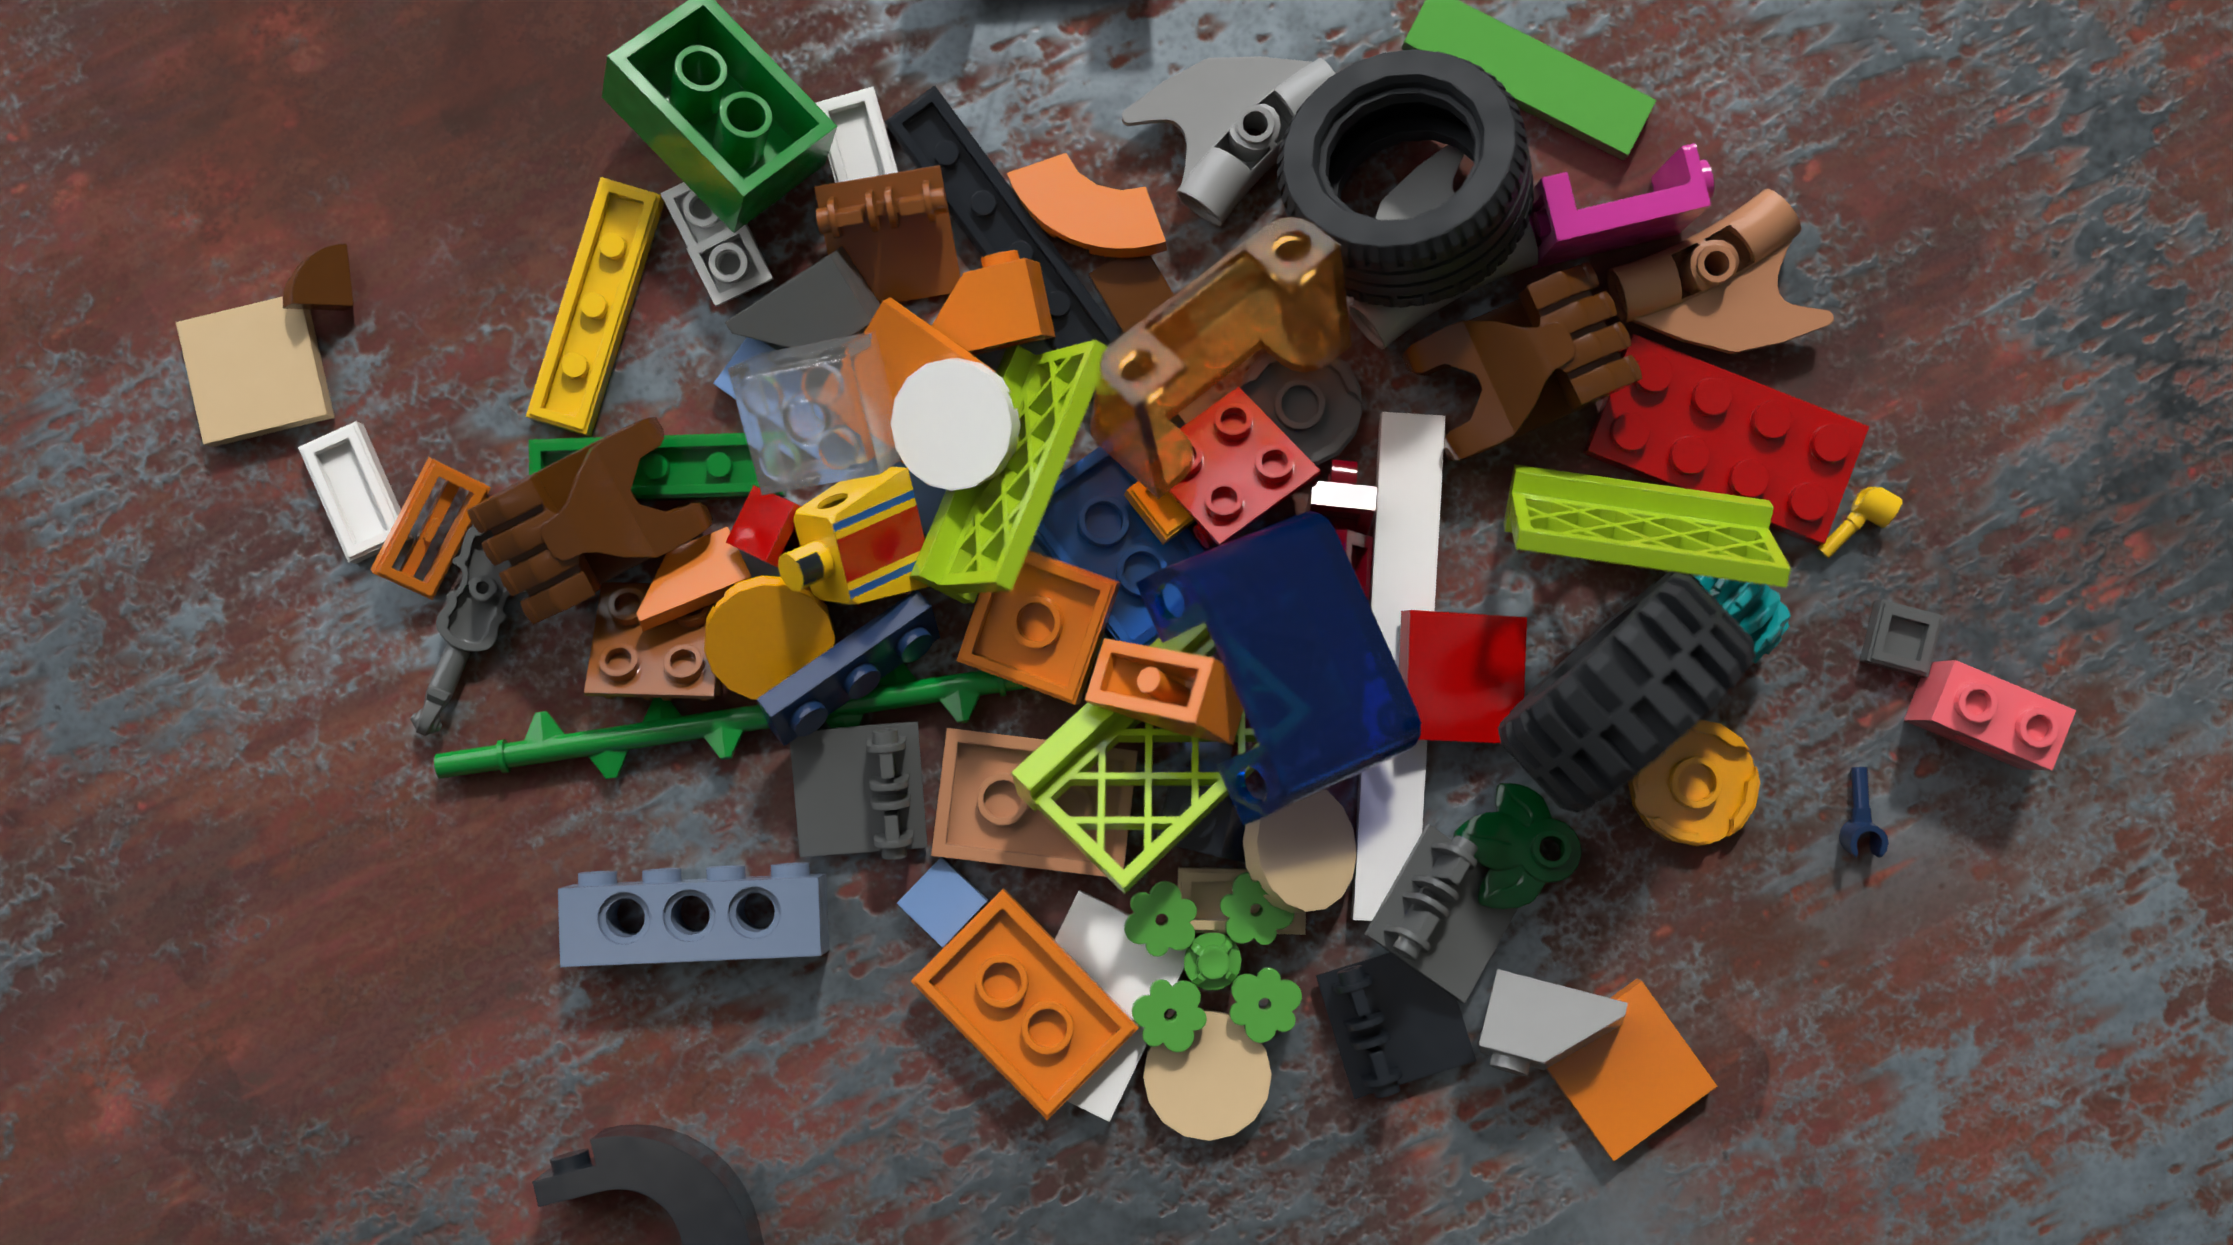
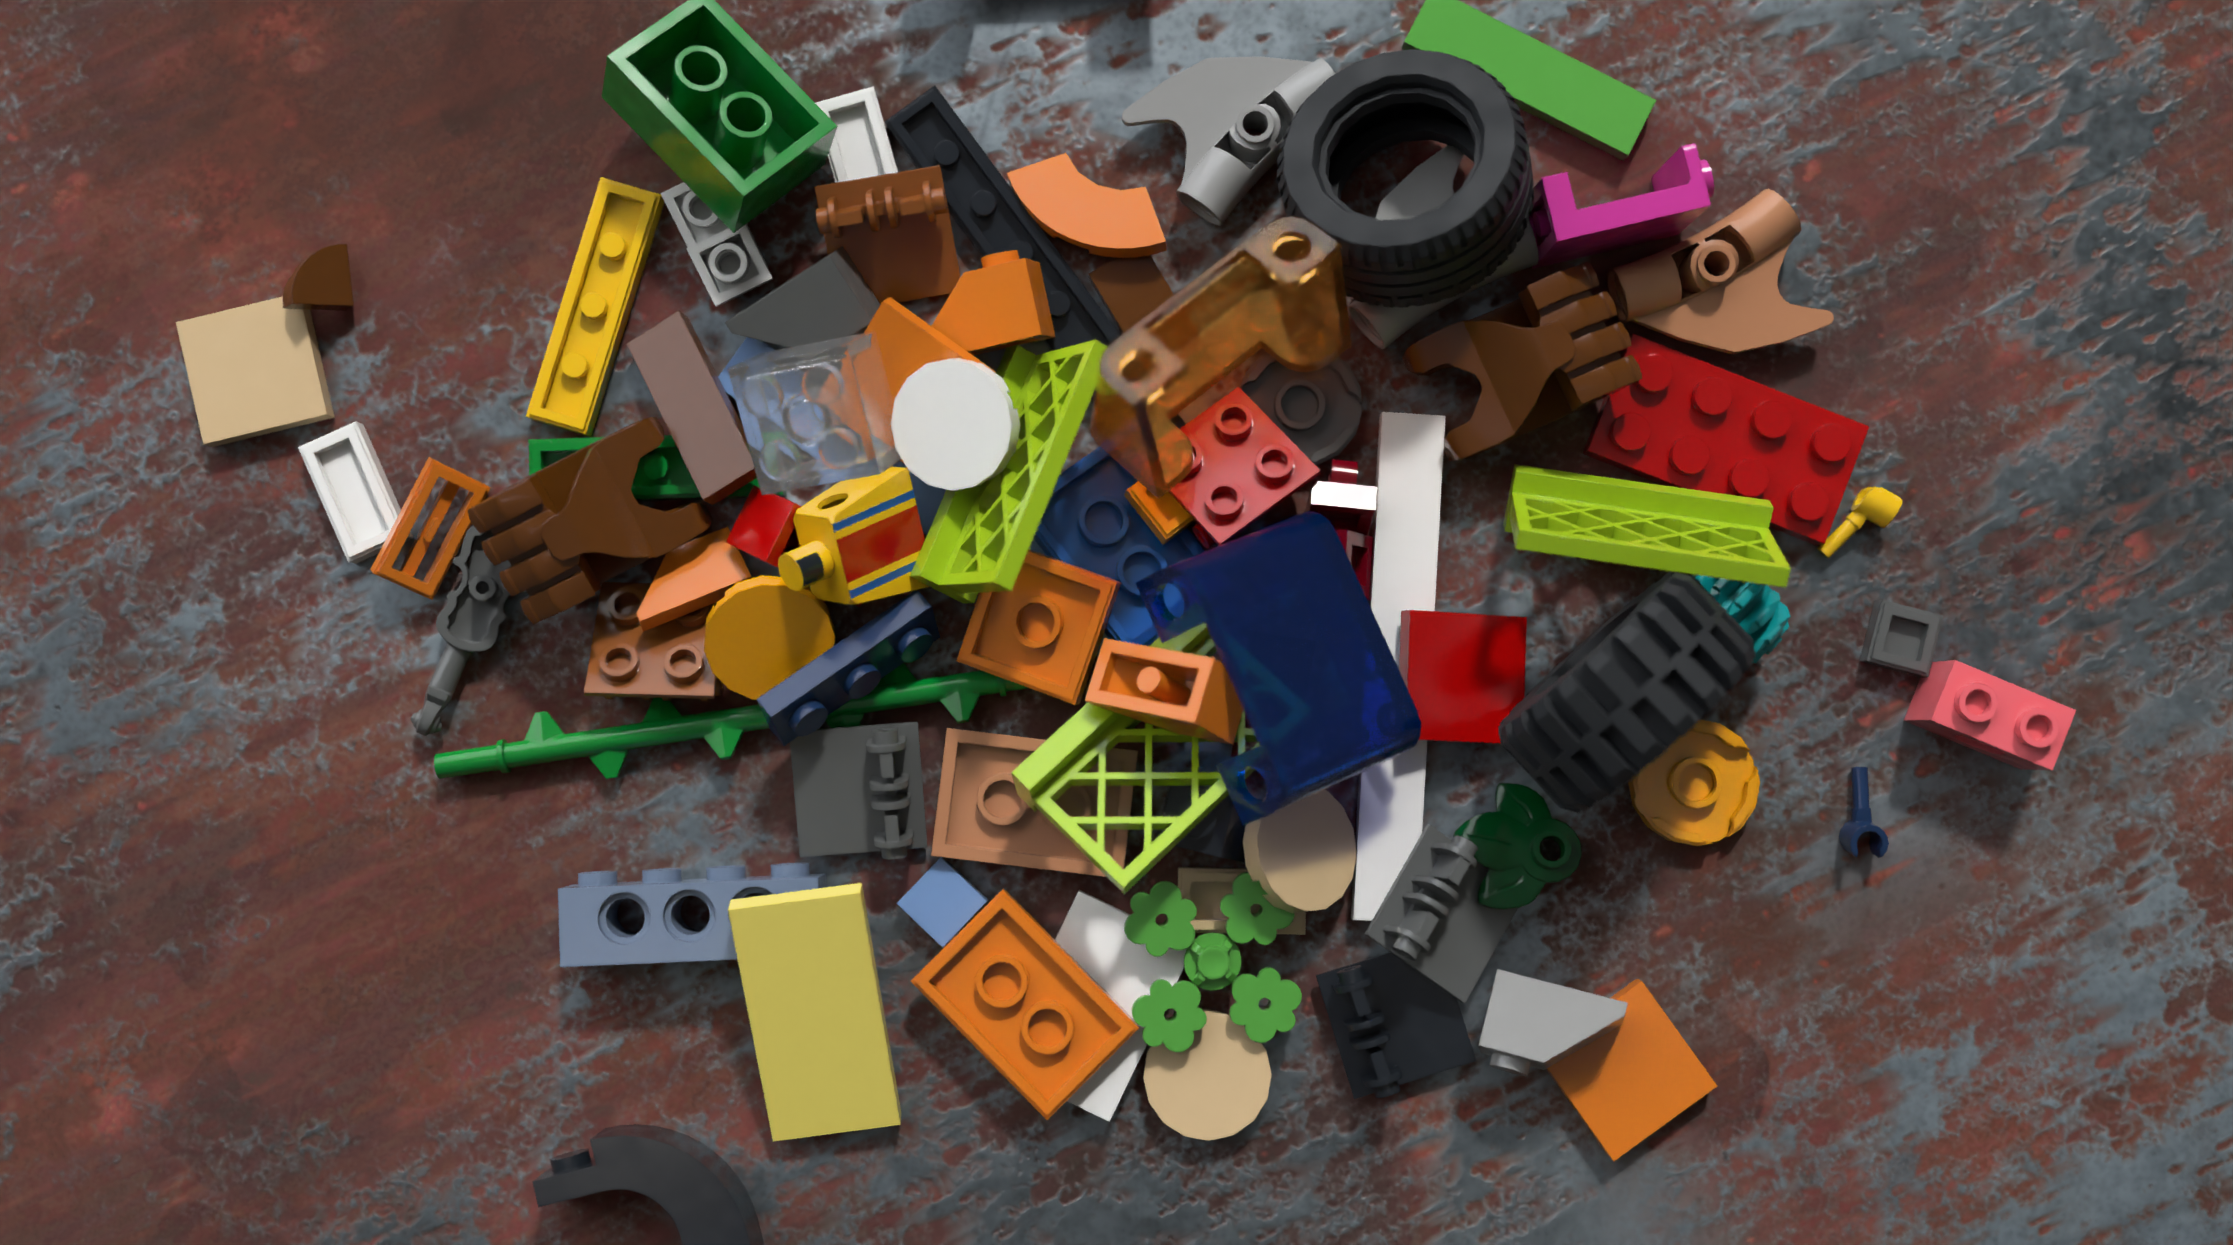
none -> tile [627,311,766,505]
none -> light yellow tile [728,883,902,1142]

